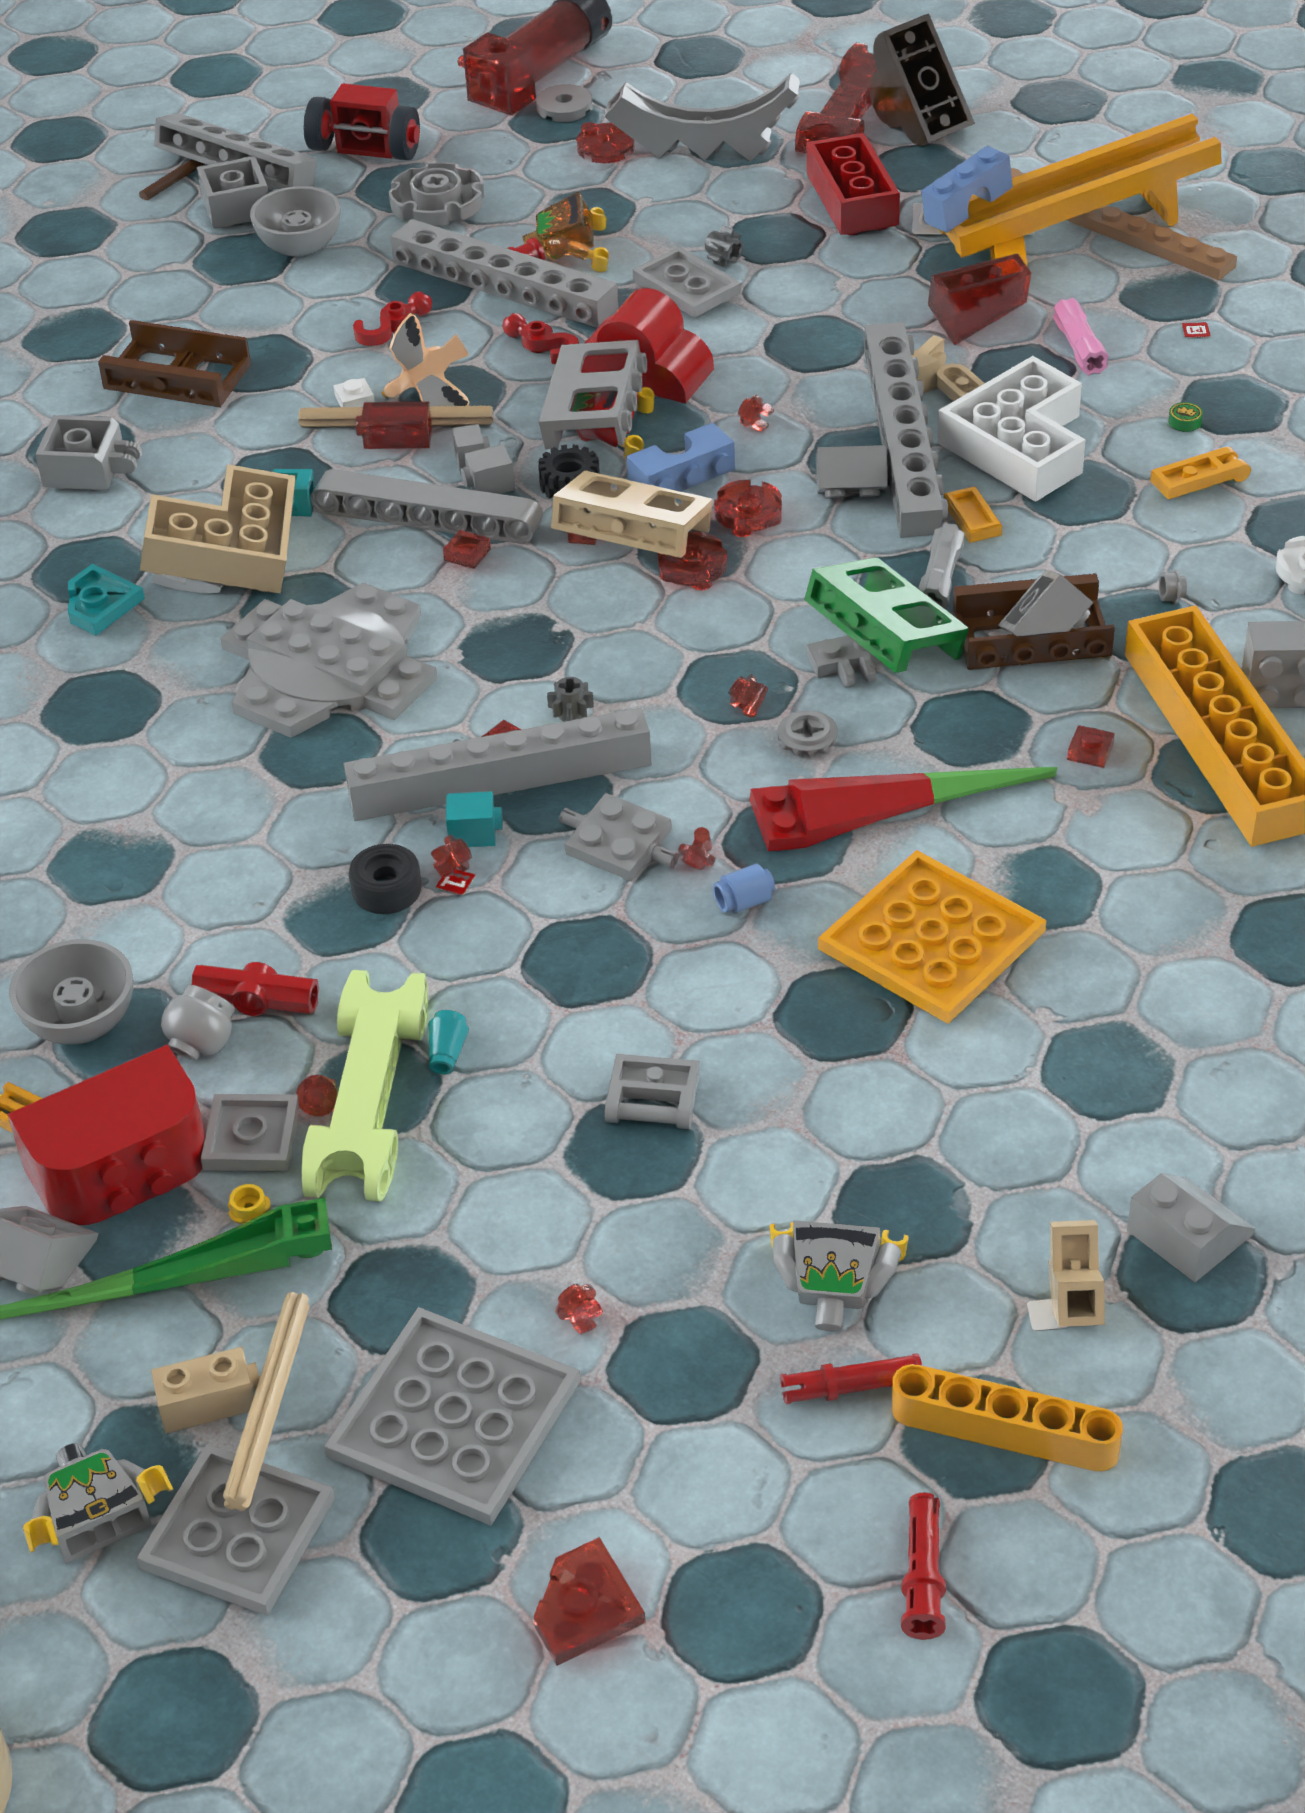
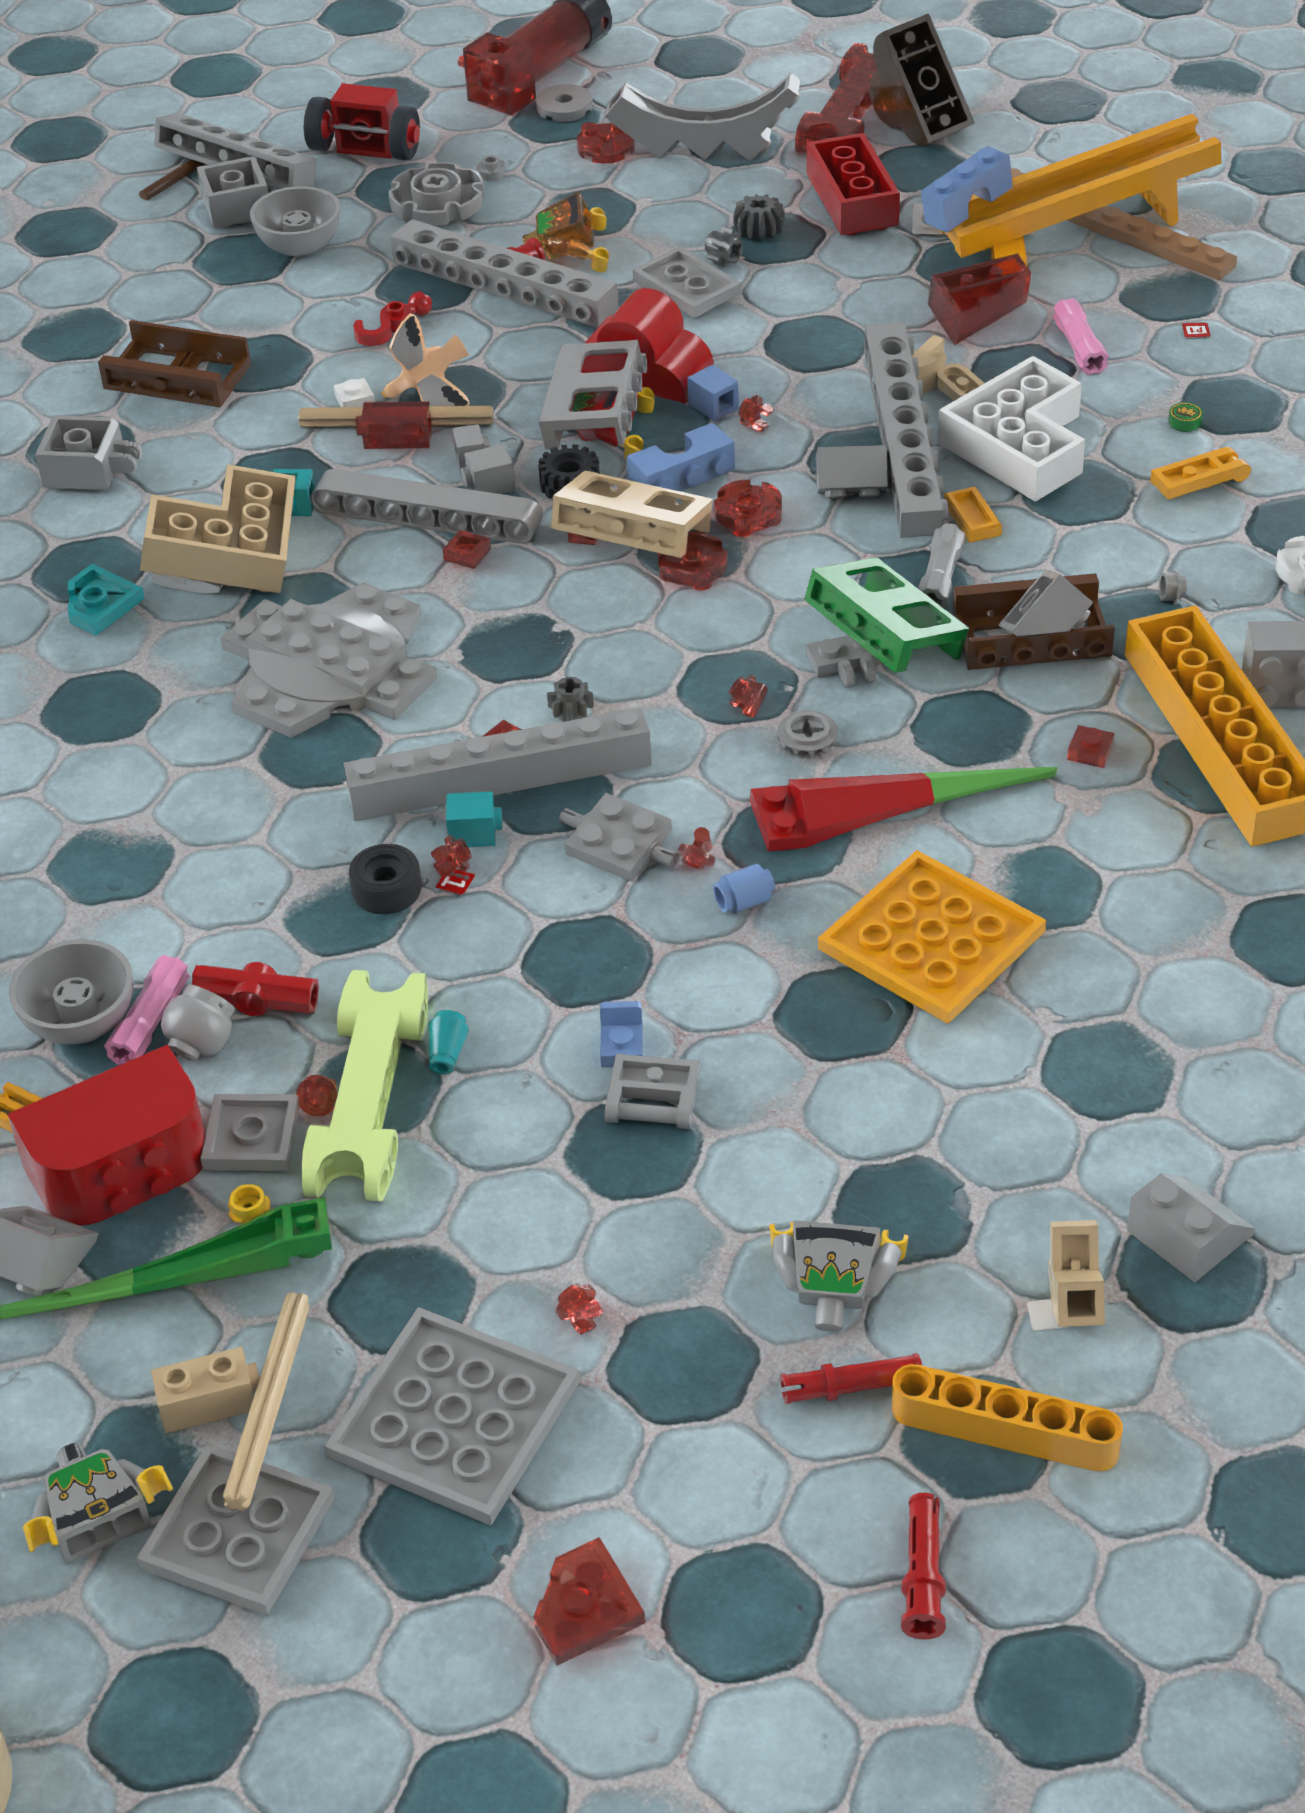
red piece [502,313,579,364] -> none
none -> bright pink axle [104,954,190,1065]
none -> light grey plate [477,155,506,182]
none -> medium blue bracket [600,1001,643,1067]
none -> medium blue brick [688,365,739,421]
none -> dark grey gear [733,194,785,241]

